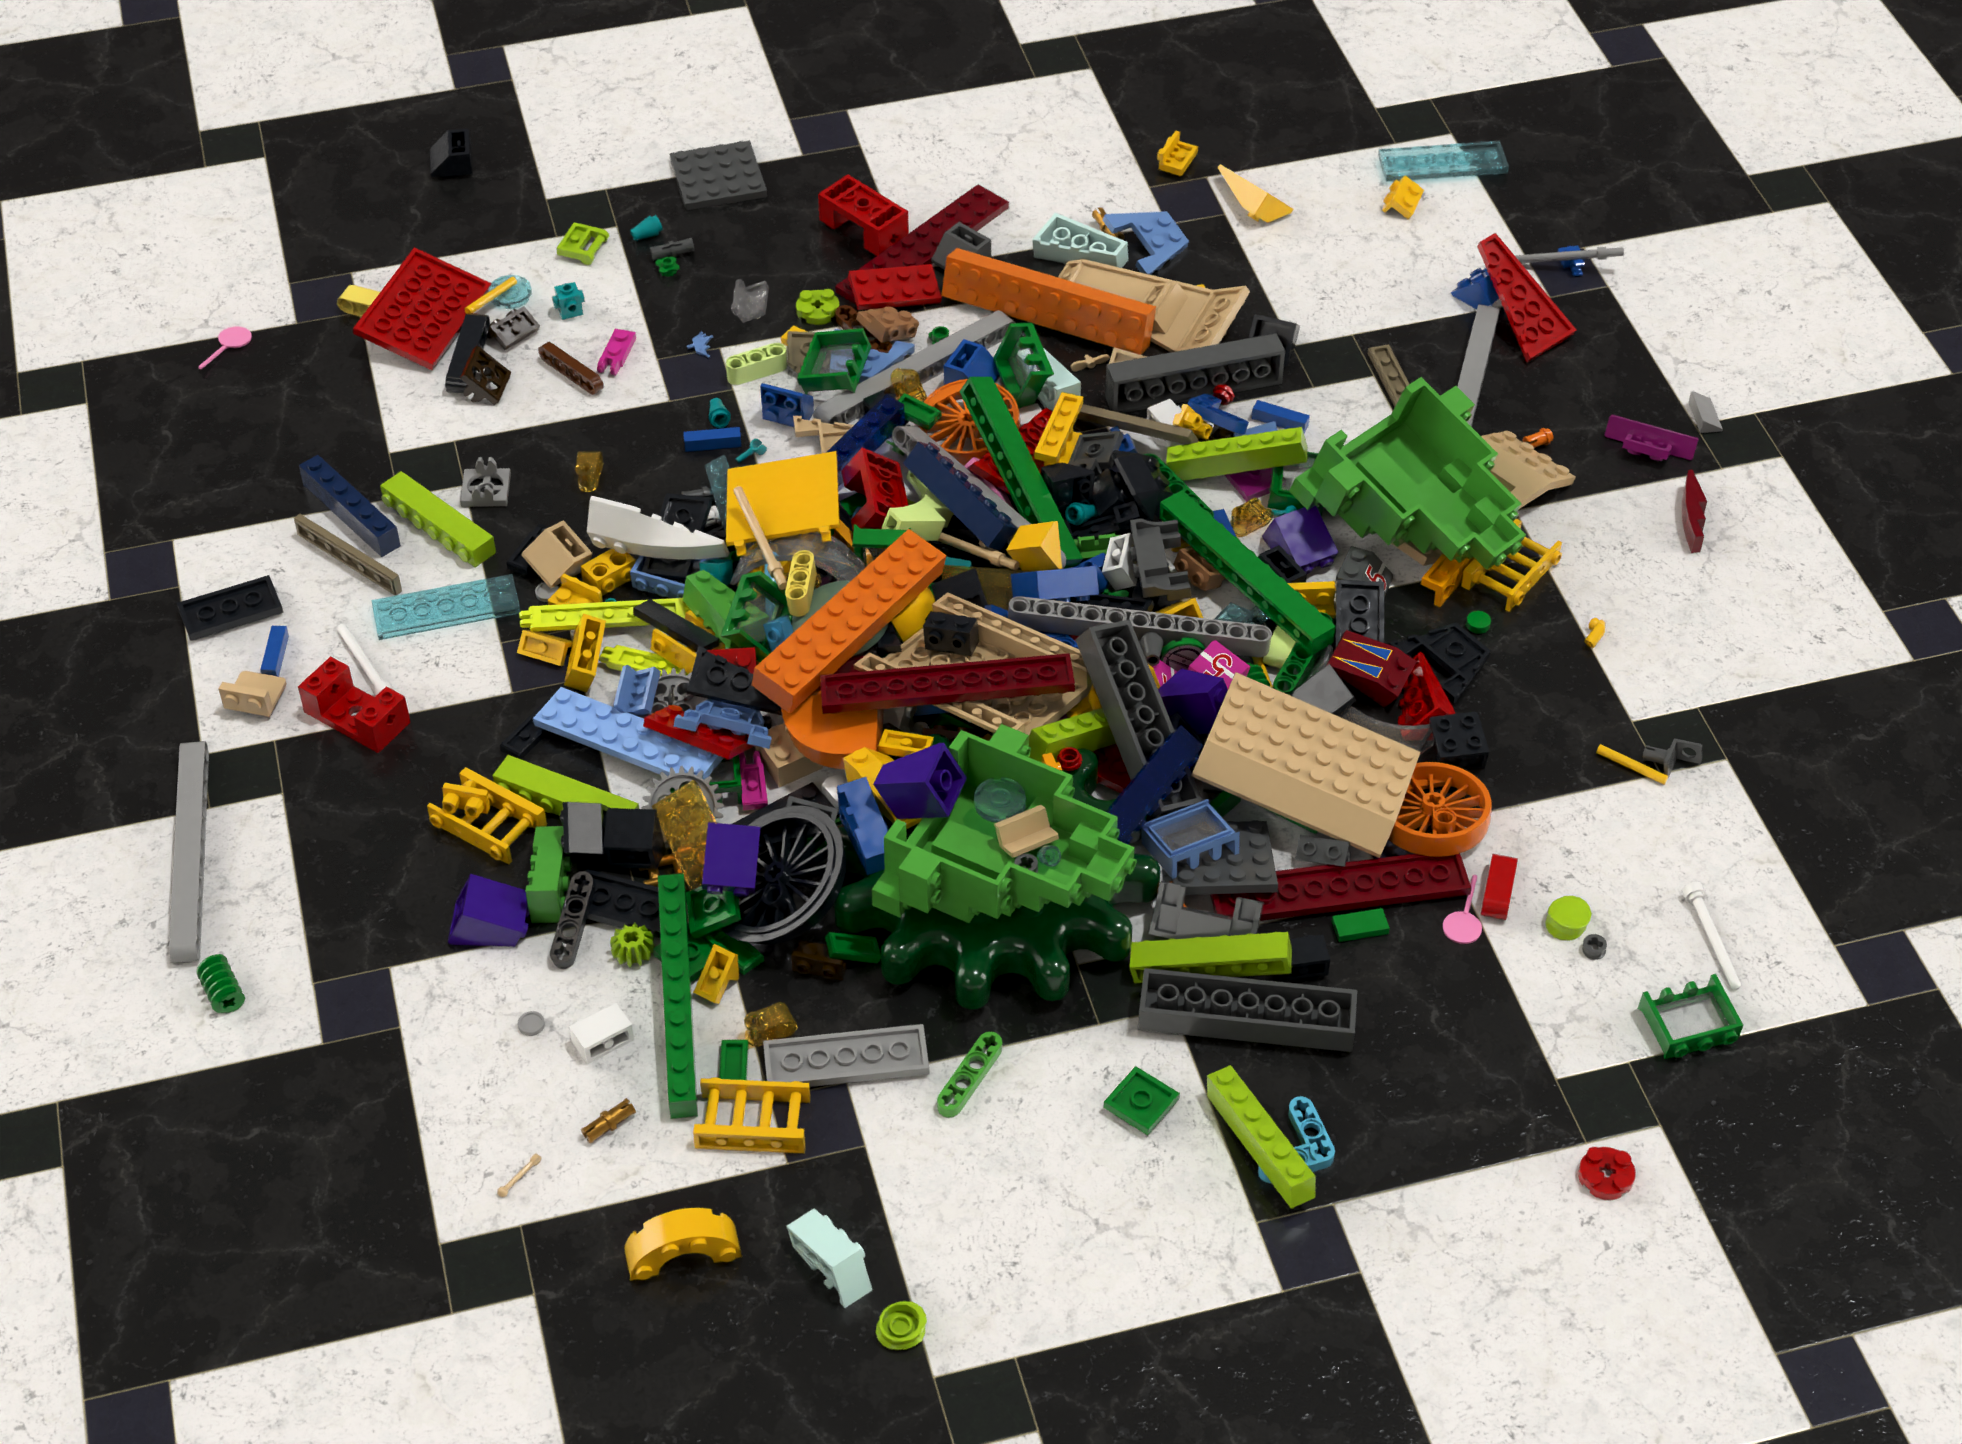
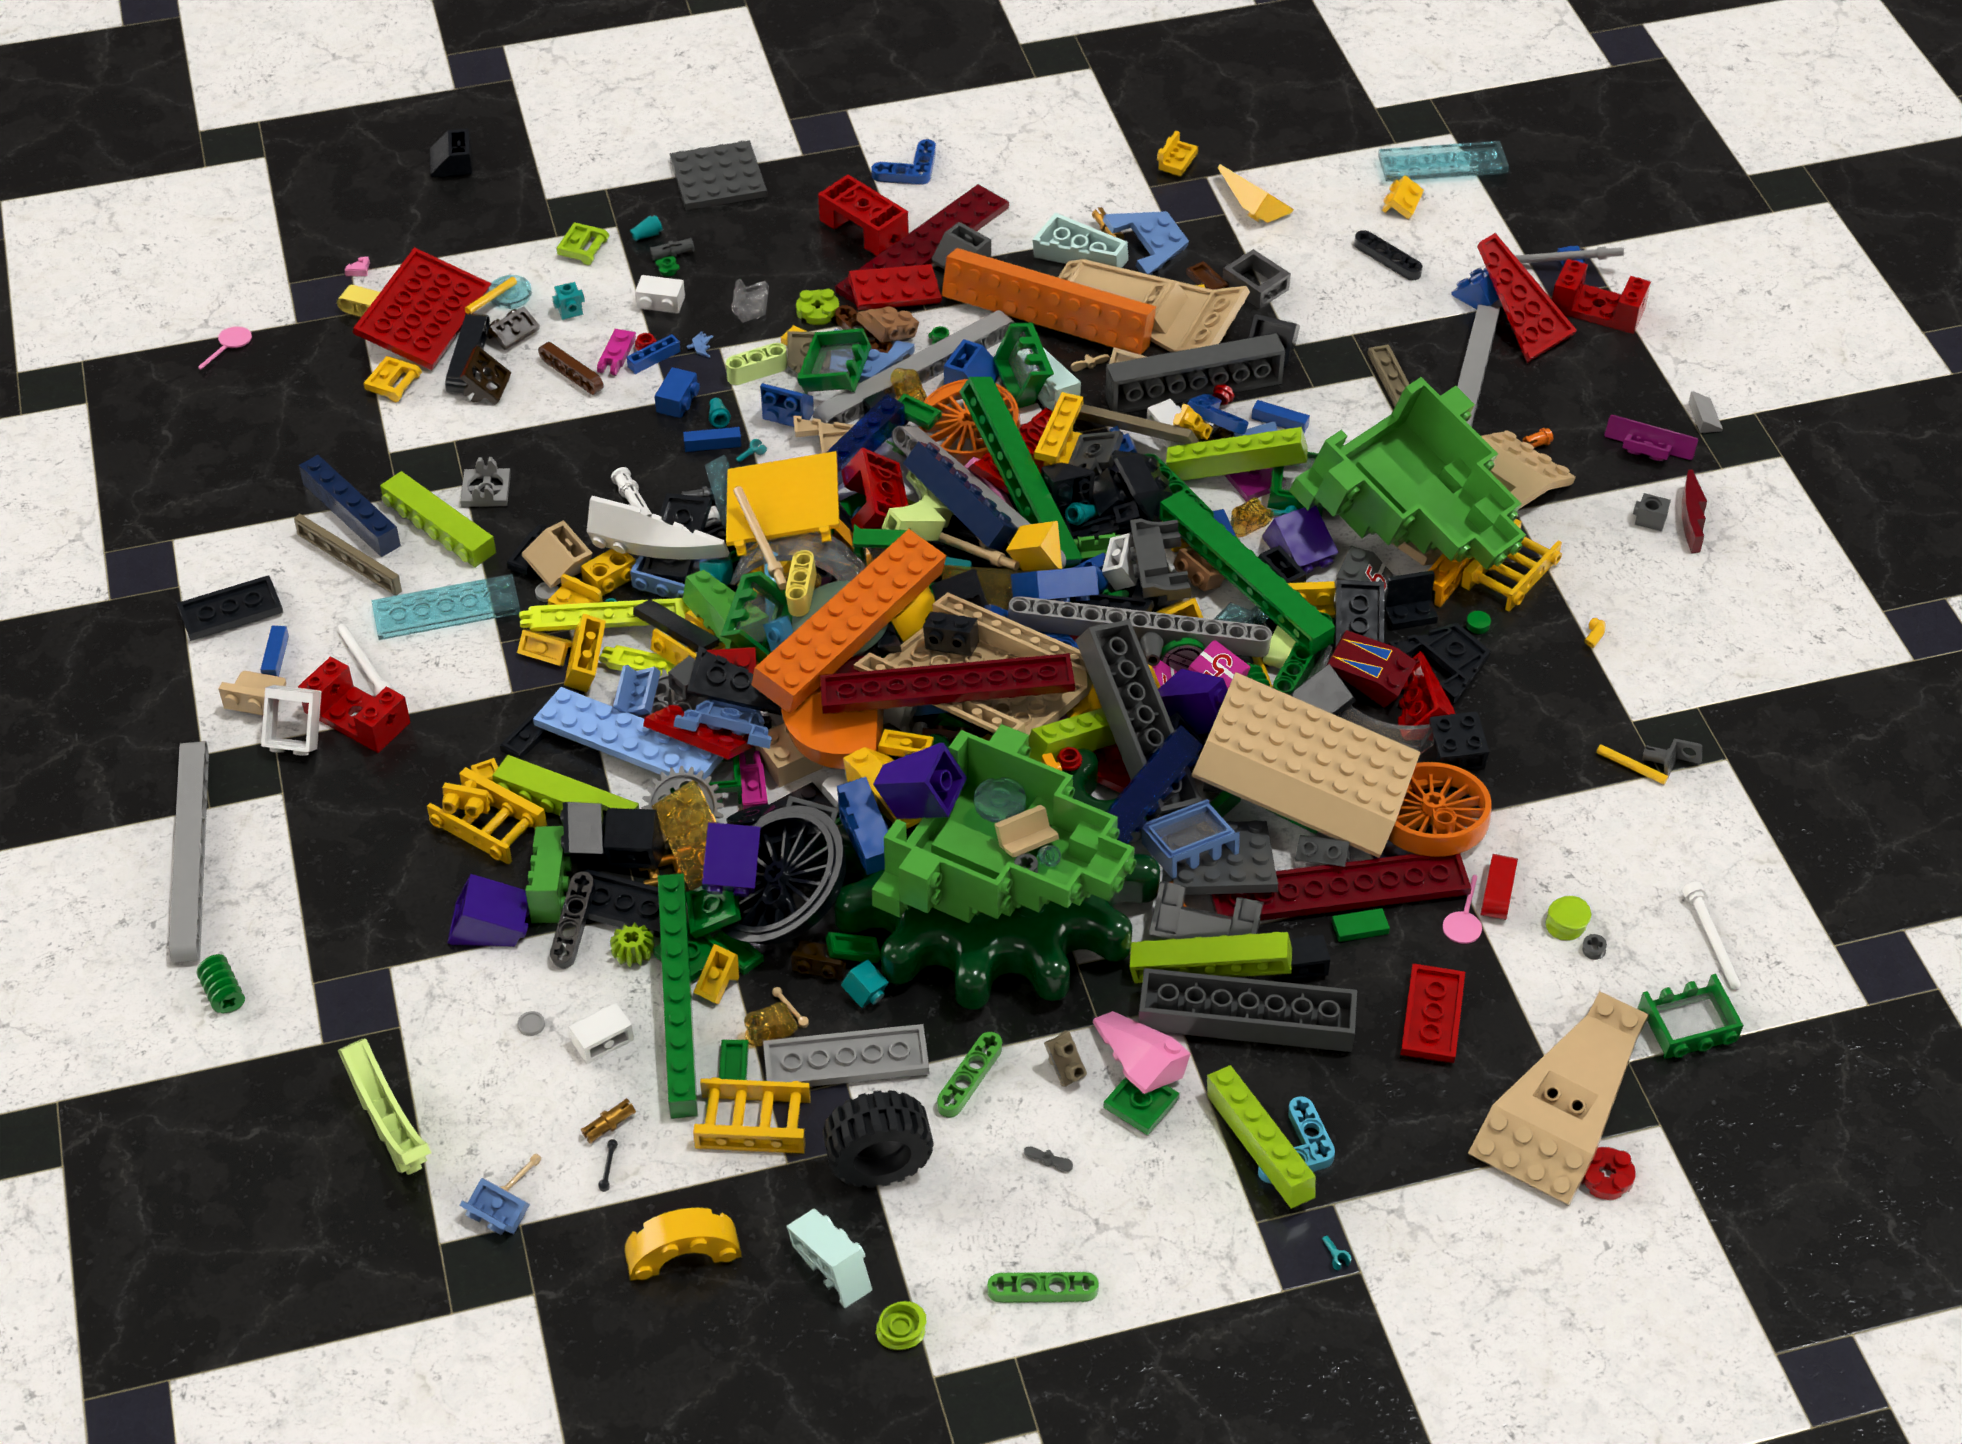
clear yellow piece [575,451,603,492] -> none
none -> white window [261,685,321,755]
none -> yellowish green arch [338,1039,431,1175]
none -> bright pink tile [345,257,370,276]
none -> yellow plate [364,356,422,402]
none -> medium blue bracket [459,1178,530,1235]
none -> yellow tile [471,758,498,782]
none -> black hinge [598,1139,618,1192]
none -> white pin [611,467,652,517]
none -> blue piece [626,334,681,374]
none -> white brick [635,275,685,313]
none -> red plate [635,333,657,351]
none -> blue brick [654,367,700,418]
none -> dark grey brick [668,655,695,700]
none -> black dish [726,804,776,826]
none -> tan hinge [772,987,809,1028]
none -> black tyre [823,1090,934,1188]
none -> teal brick [841,960,889,1008]
none -> blue beam [871,139,936,185]
none -> bright green beam [987,1272,1099,1303]
none -> dark grey piece [1024,1146,1073,1172]
none -> dark tan hips [1044,1030,1087,1087]
none -> bright pink wedge [1093,1011,1191,1094]
none -> reddish brown tile [1186,261,1229,290]
none -> flat silver window [1223,249,1291,309]
none -> teal hand [1322,1236,1351,1270]
none -> black beam [1354,230,1423,280]
none -> black bracket [1384,570,1438,630]
none -> red plate [1401,964,1465,1063]
none -> tan wing [1468,991,1649,1205]
none -> red plate [1552,259,1651,334]
none -> dark grey brick [1633,493,1671,531]

